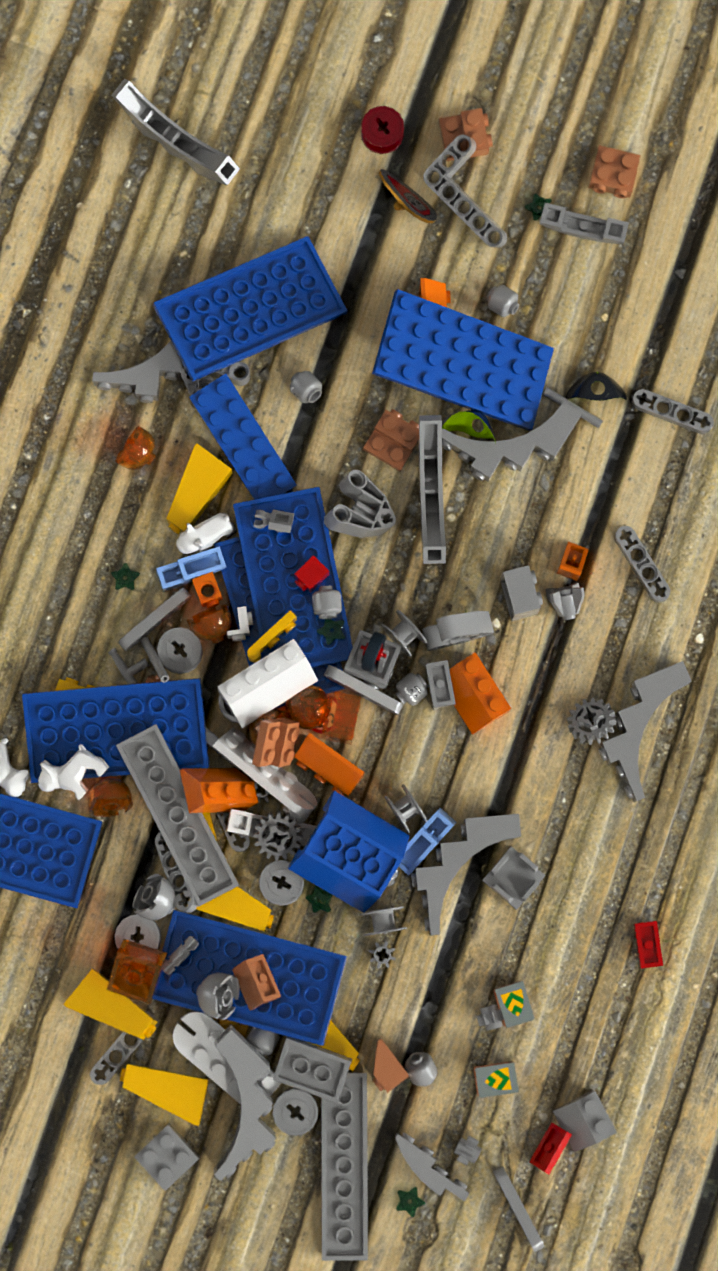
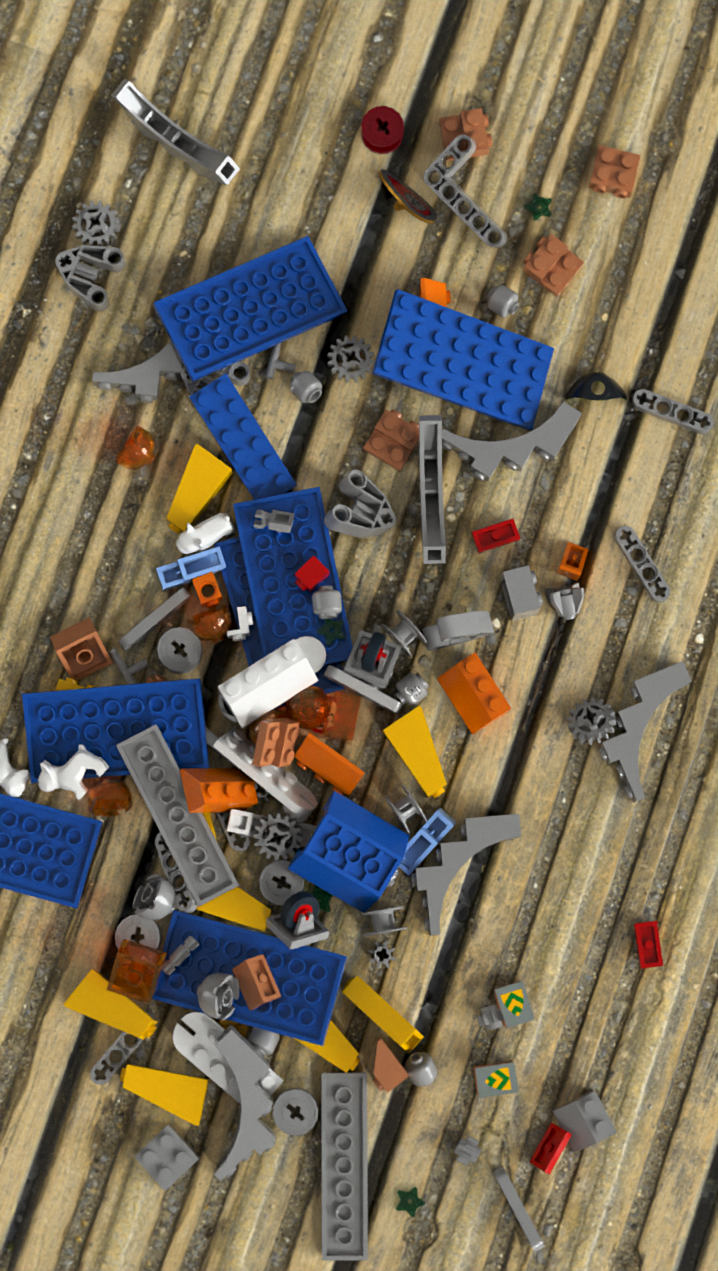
clear green plate [111,563,140,590] -> none
light grey piece [141,637,169,682] -> none
yellow plate [247,610,297,663] -> none
light grey plate [273,1036,352,1103] -> none
light grey slope [395,1132,470,1201] -> none
light grey panel [425,660,456,710] -> none
lime piece [442,410,496,444] -> none
light grey panel [482,846,546,910] -> none
light grey slope [540,203,629,244] -> none
light grey piece [543,387,603,428] -> none
none -> nougat slope [50,617,113,681]
none -> light grey connector [55,245,125,311]
none -> light grey gear [72,200,120,246]
none -> light grey piece [265,343,296,379]
none -> plate [266,891,329,950]
none -> white sticker [295,636,326,673]
none -> light grey gear [328,335,374,383]
none -> yellow slope [342,975,424,1053]
none -> yellow slope [382,705,447,799]
none -> red plate [471,518,520,554]
none -> nougat plate [523,234,584,297]

